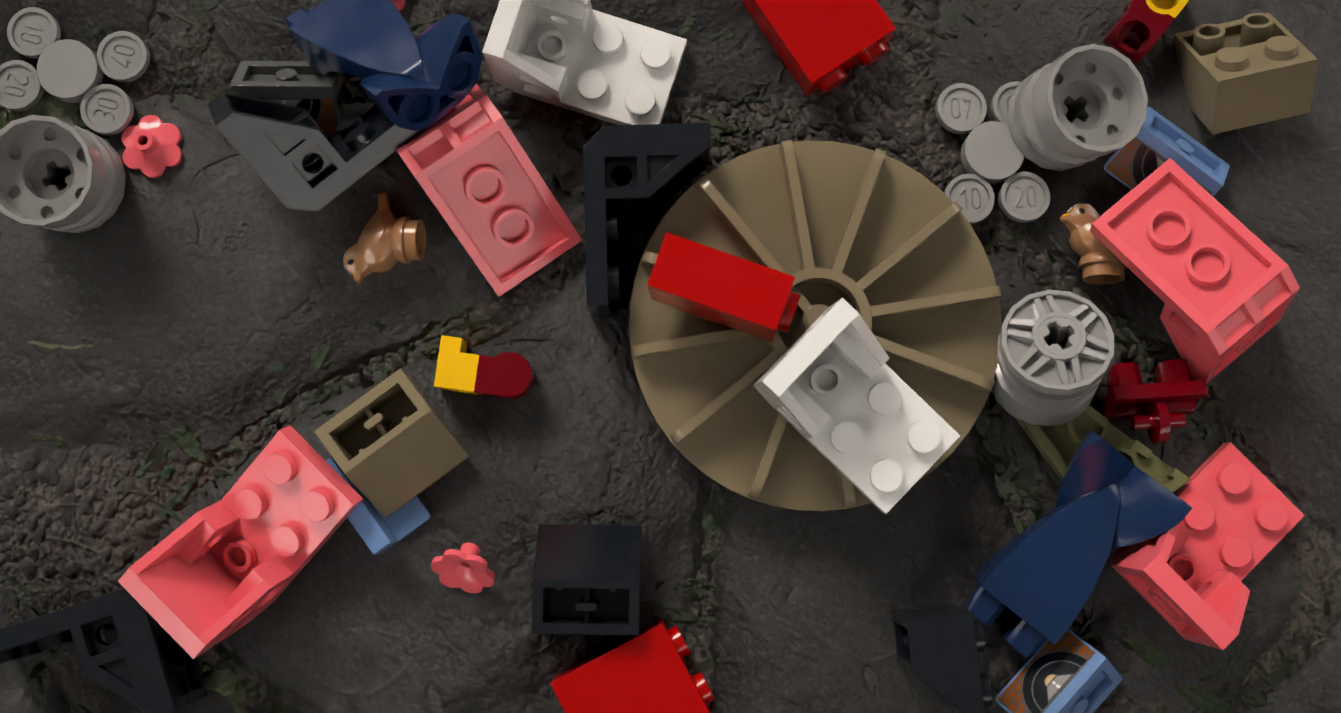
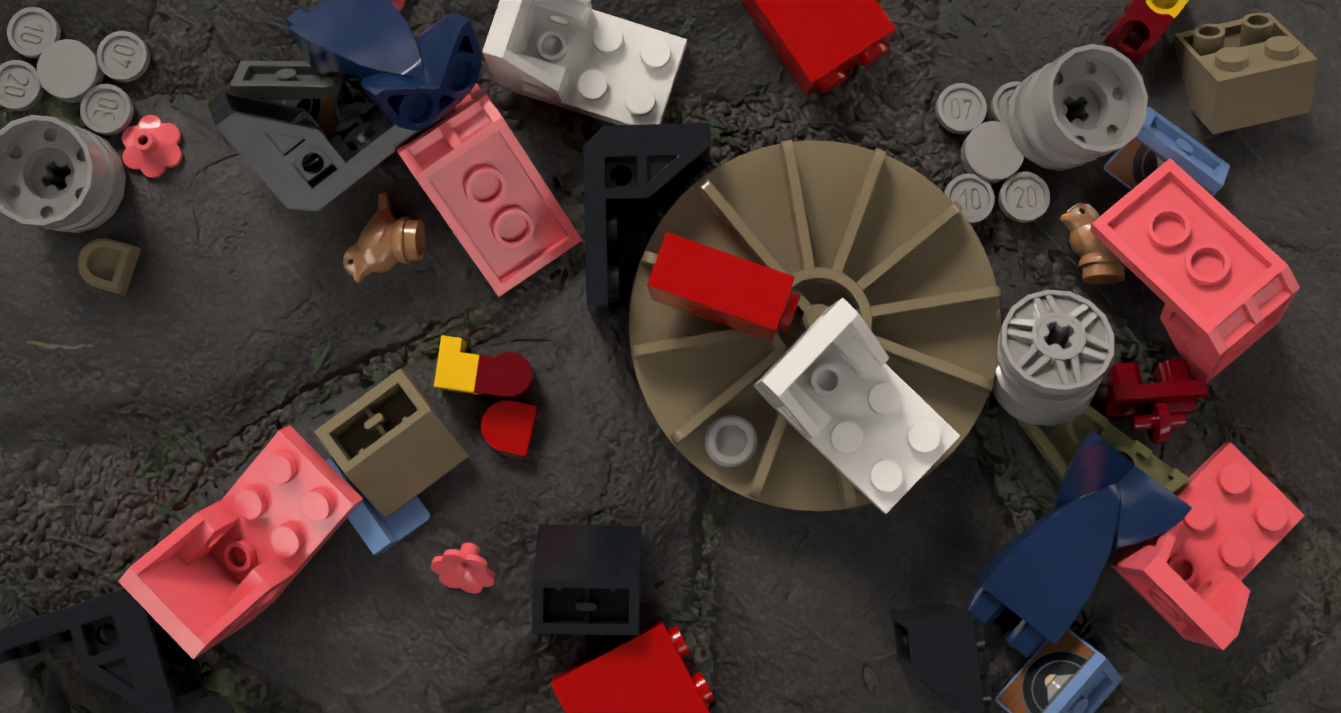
none -> dark tan tile [78,238,141,296]
none -> red tile [481,400,539,457]
none -> light grey tile [704,414,757,467]

